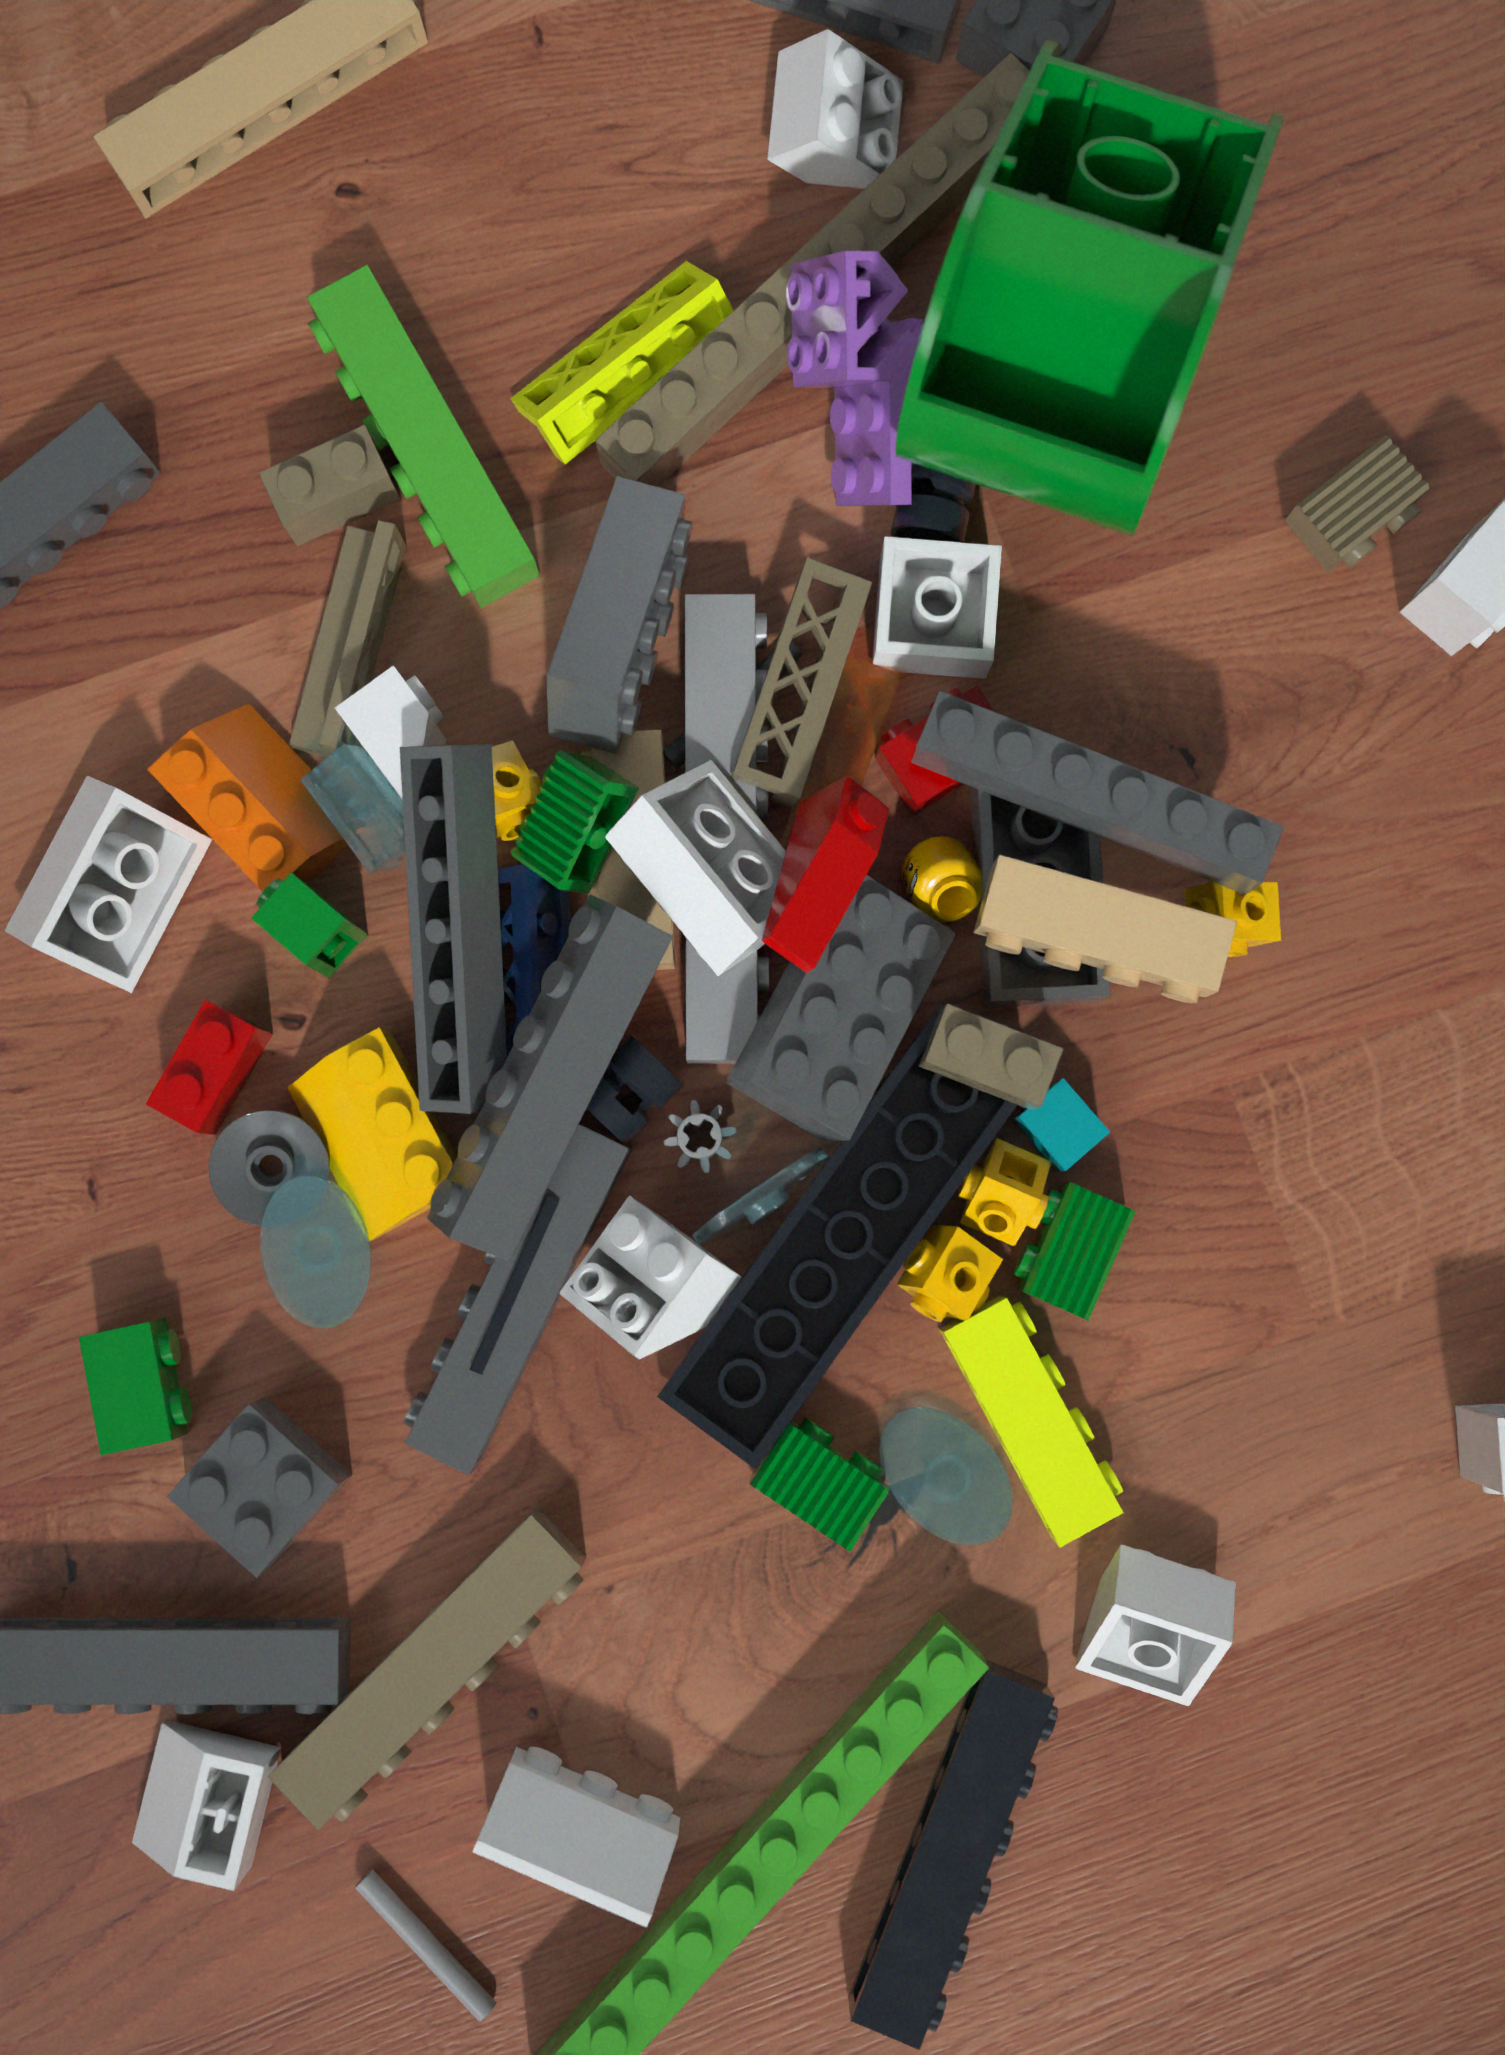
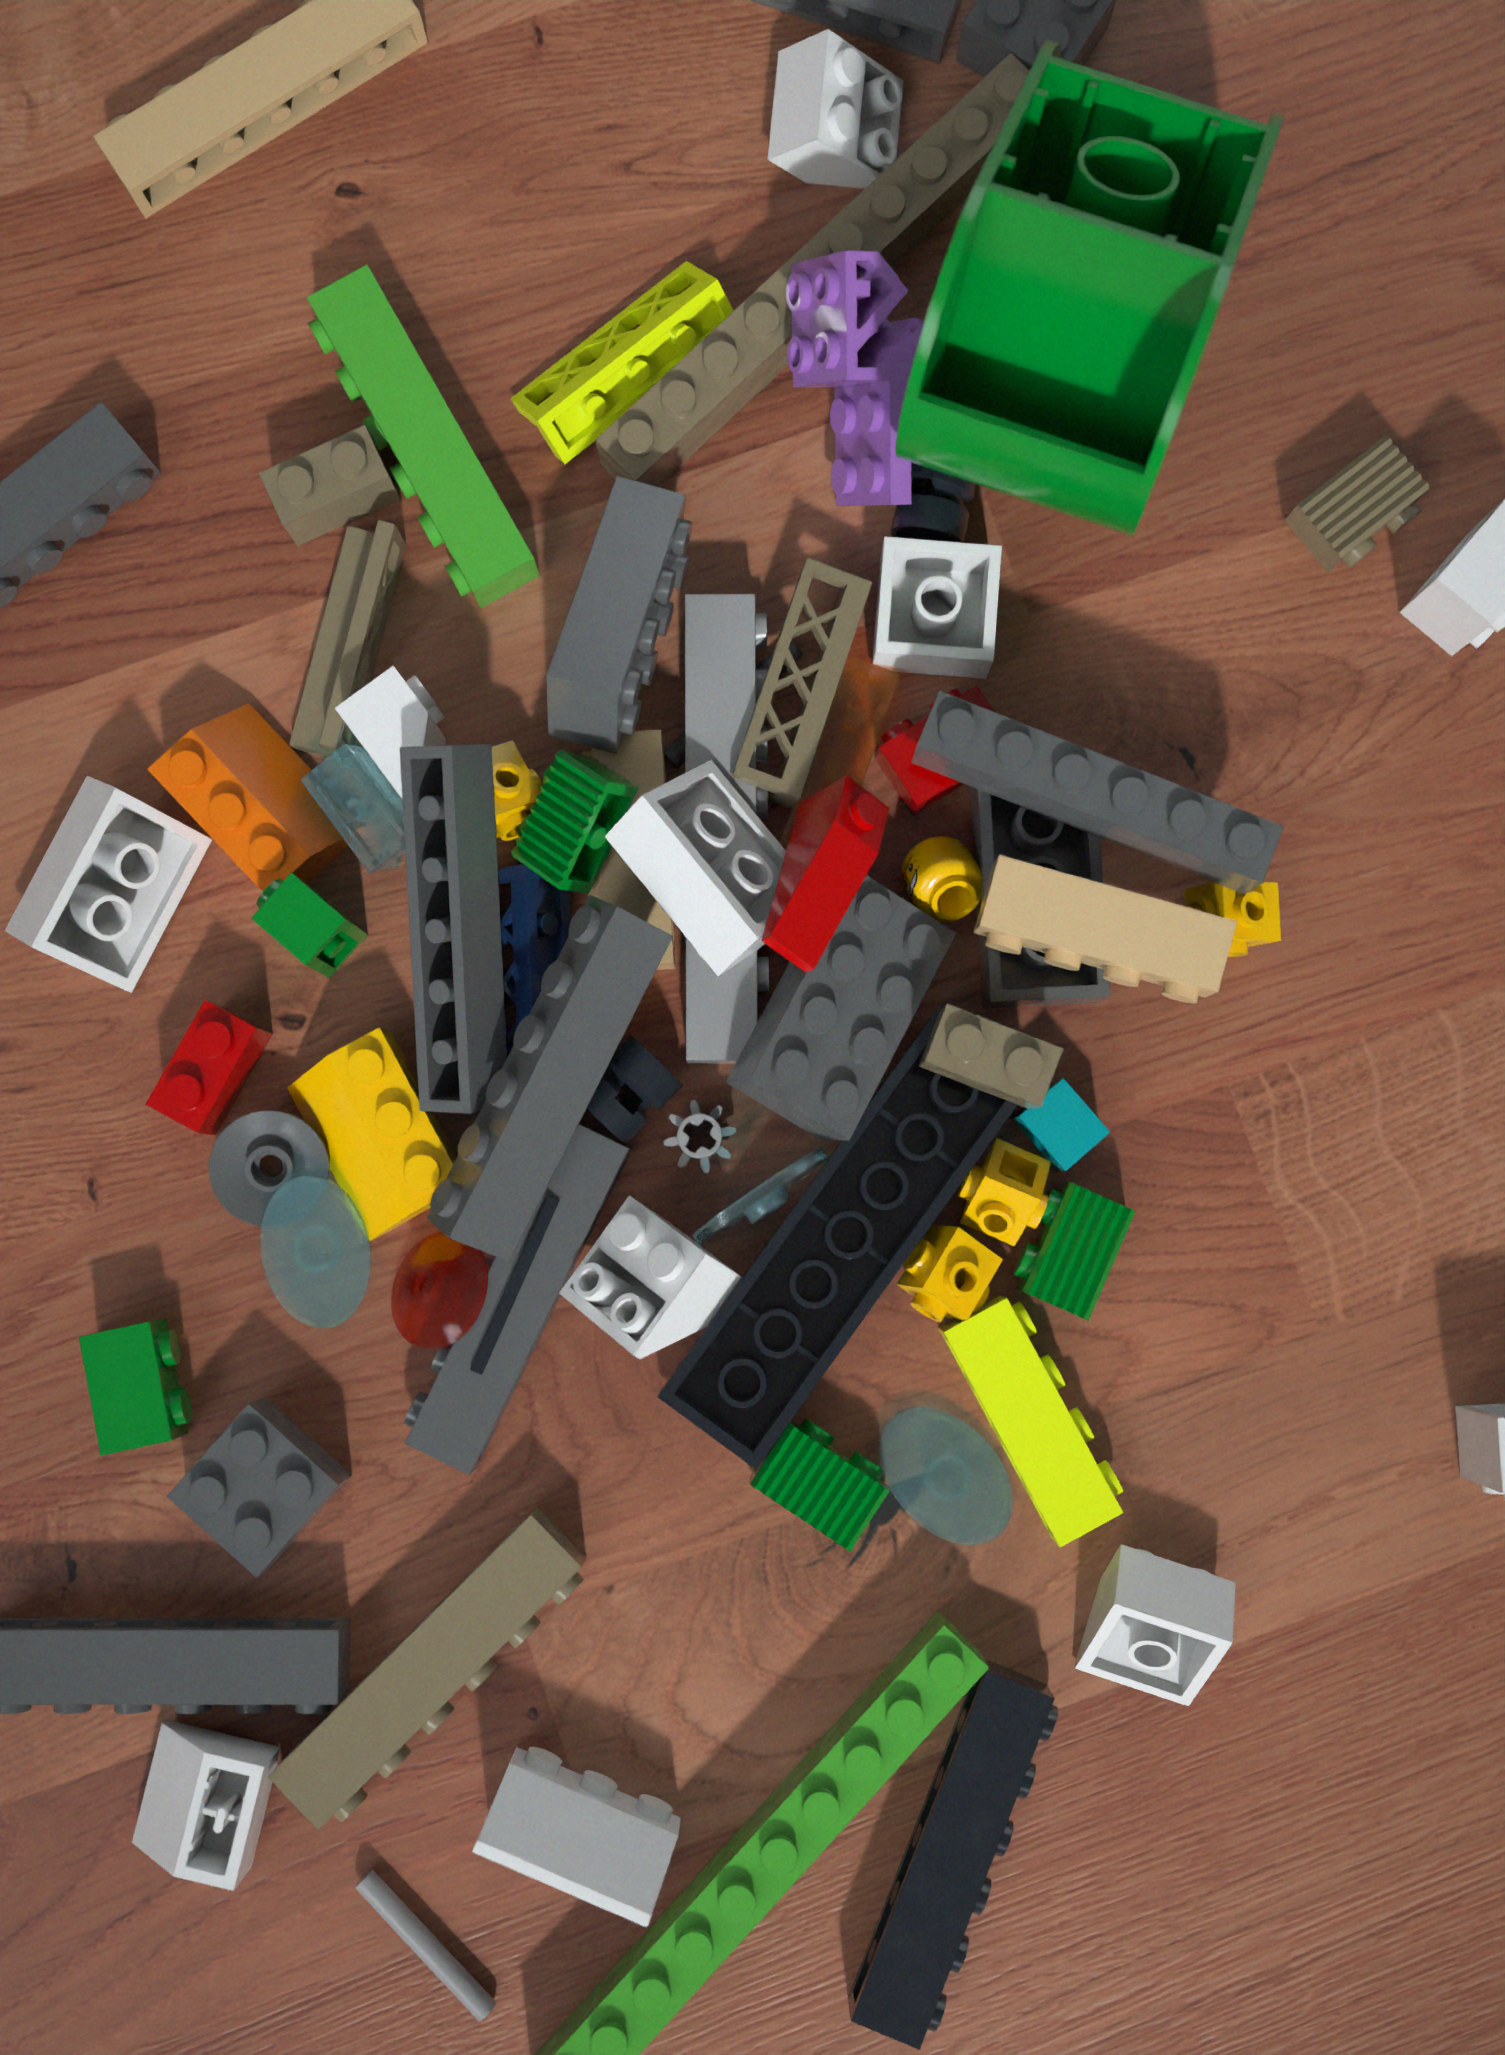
none -> clear red dish [391,1232,488,1349]

